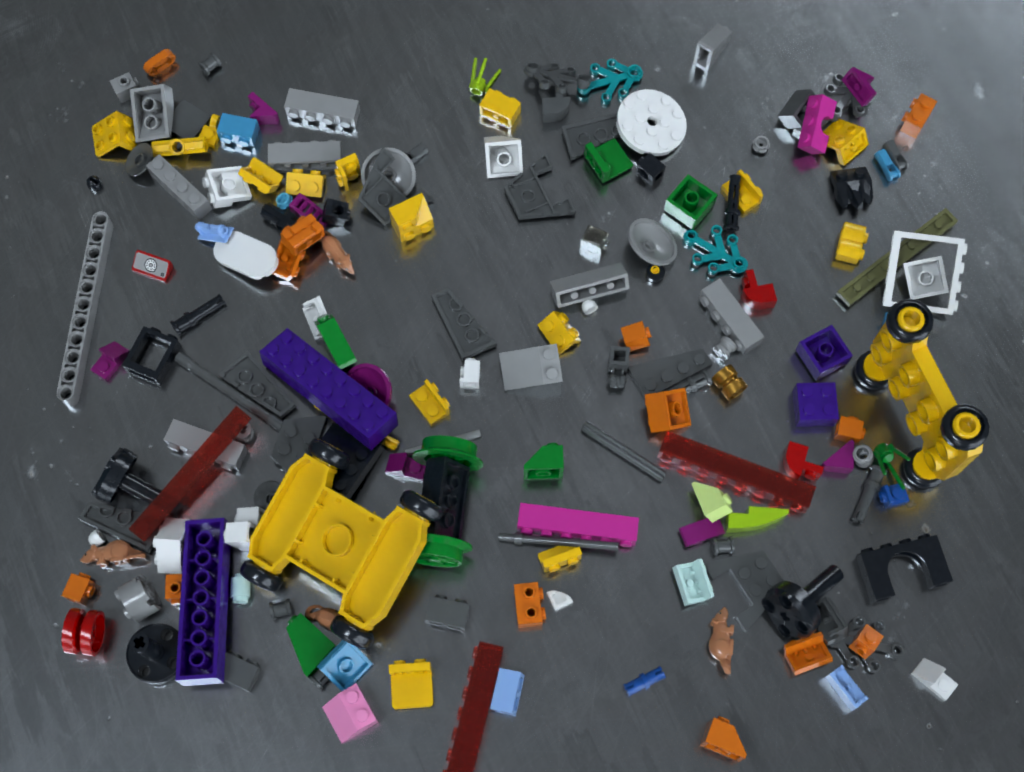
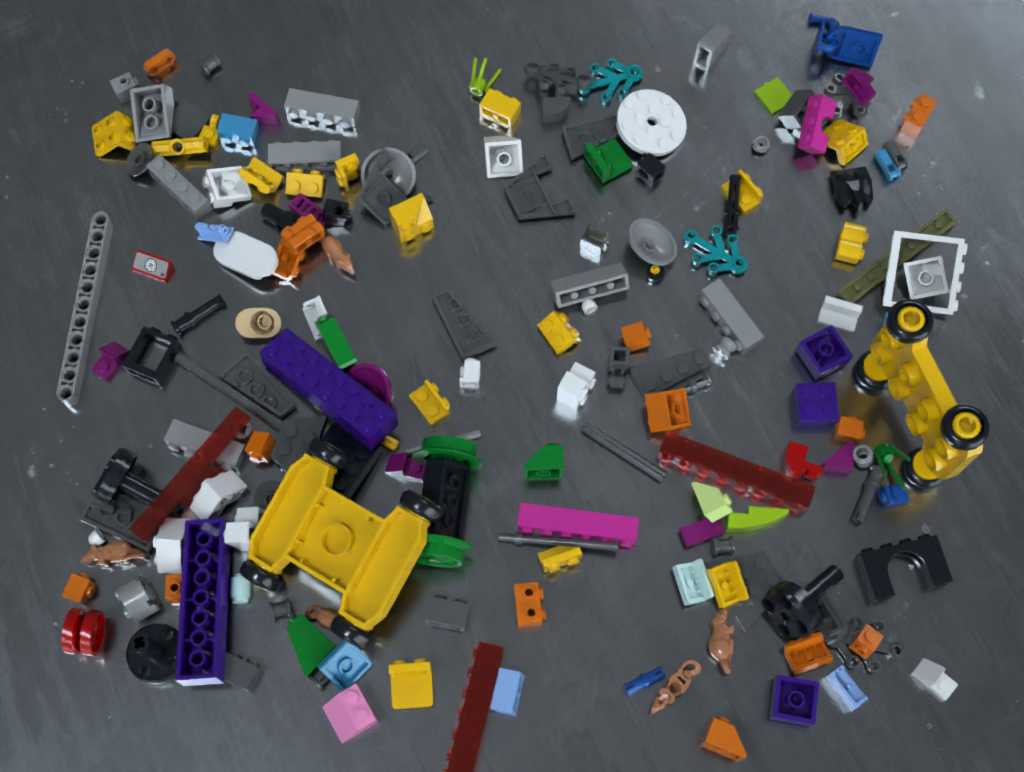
black hinge [86,175,102,192] -> none
medium azure plate [276,193,293,210] -> none
light grey slope [499,344,563,391] -> none
white tile [546,590,573,611] -> none
green brick [664,174,718,230] -> none
pearl gold wheel [711,364,748,401] -> none
red brick [741,269,777,310] -> none
none -> white brick [189,470,247,519]
none -> tan piece [235,308,281,338]
none -> orange brick [244,430,276,463]
none -> white brick [557,362,597,410]
none -> nougat animal [650,660,701,713]
none -> yellow bracket [706,560,749,608]
none -> lime piece [754,77,792,115]
none -> dark purple brick [769,675,819,727]
none -> blue plate [808,13,883,68]
none -> white panel [817,295,863,333]

